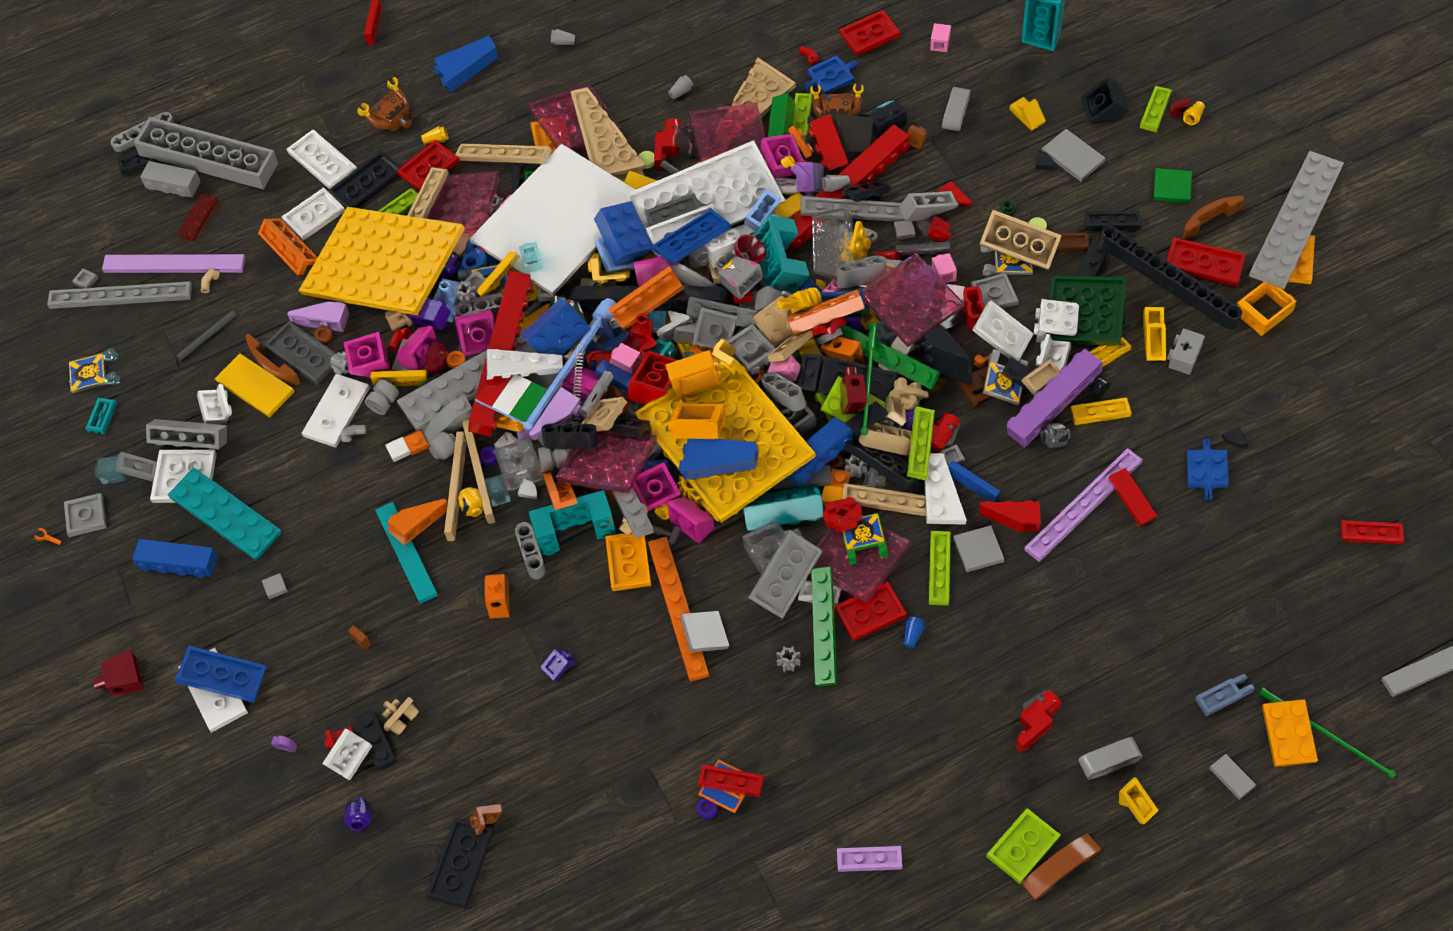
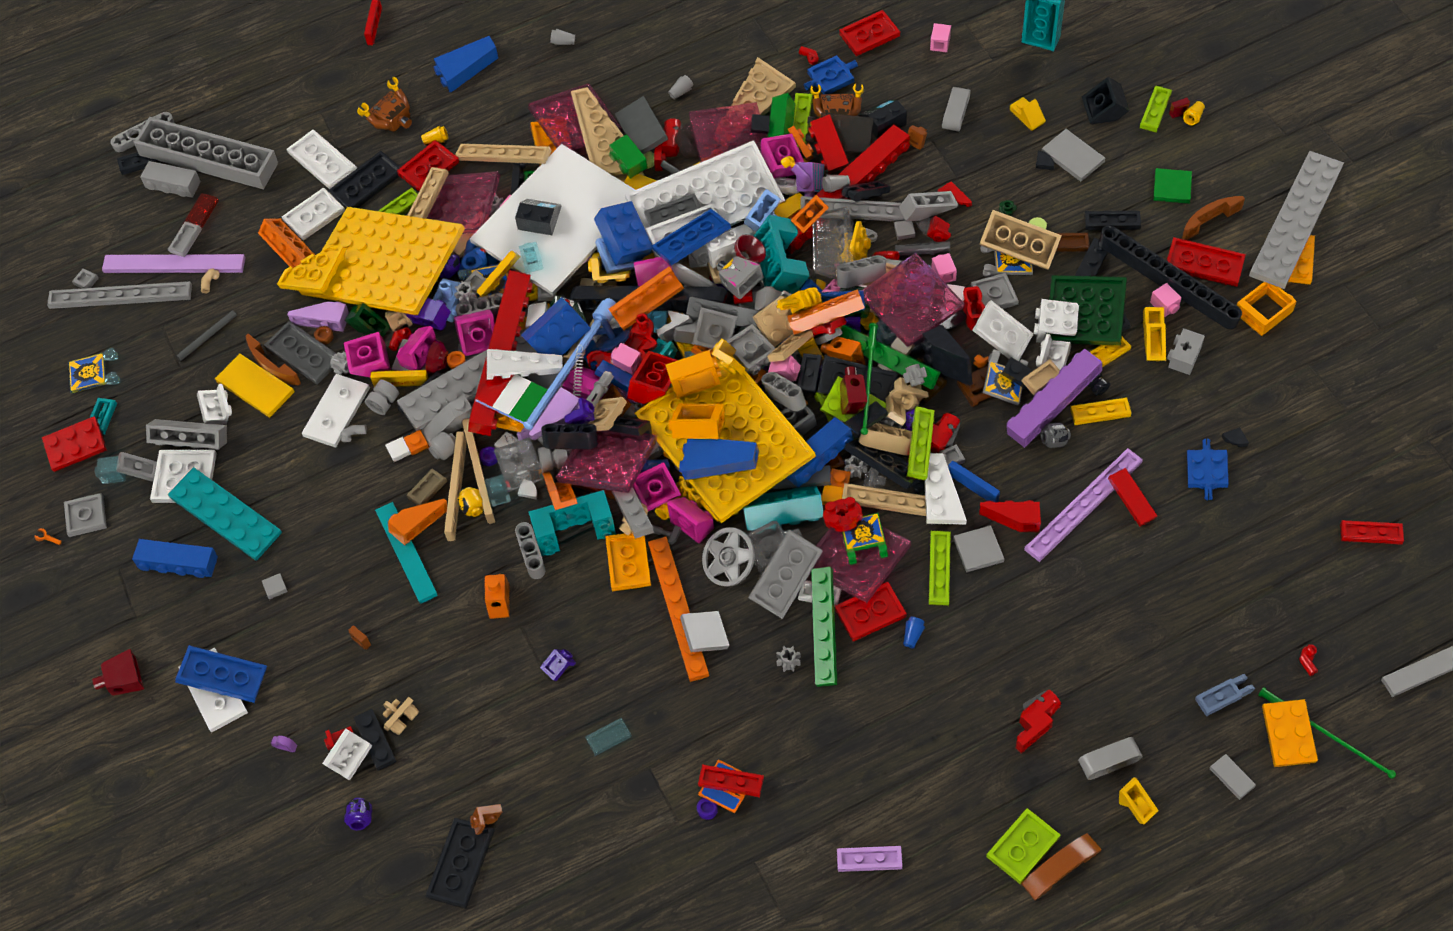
none -> red plate [42,416,107,472]
none -> light grey plate [168,221,202,257]
none -> yellow plate [277,245,346,294]
none -> dark green slope [344,303,390,338]
none -> dark tan plate [407,469,447,505]
none -> black slope [515,199,562,236]
none -> white tile [525,302,548,330]
none -> dark purple bracket [564,398,595,424]
none -> clear light blue tile [585,718,632,756]
none -> green brick [609,134,648,179]
none -> dark grey tile [615,96,669,155]
none -> light grey wheel [702,527,755,587]
none -> black tile [751,114,770,134]
none -> orange slope [790,195,829,233]
none -> light grey gear [903,364,927,387]
none -> bright pink brick [1150,283,1182,317]
none -> red arm [1299,644,1318,676]

